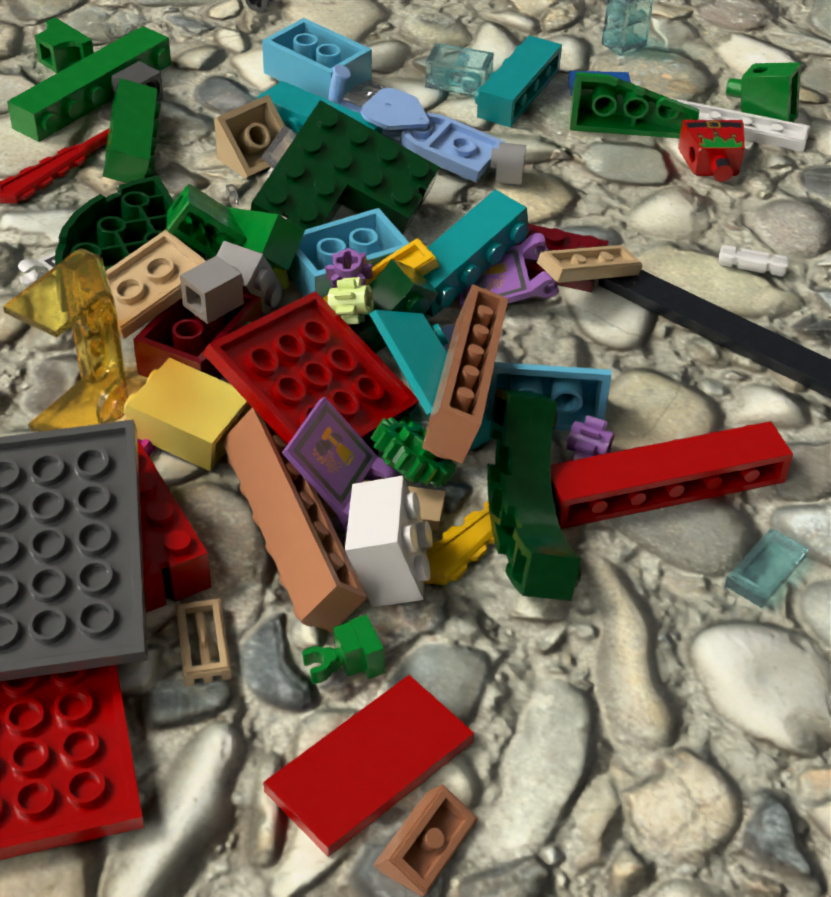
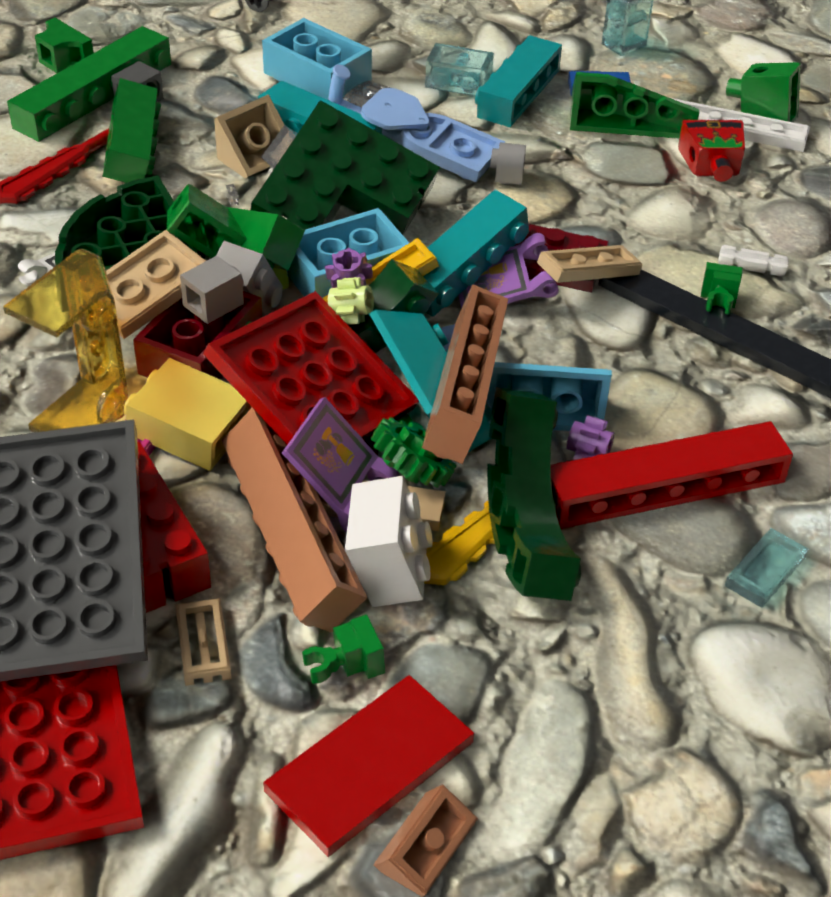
none -> green piece [700,262,743,314]

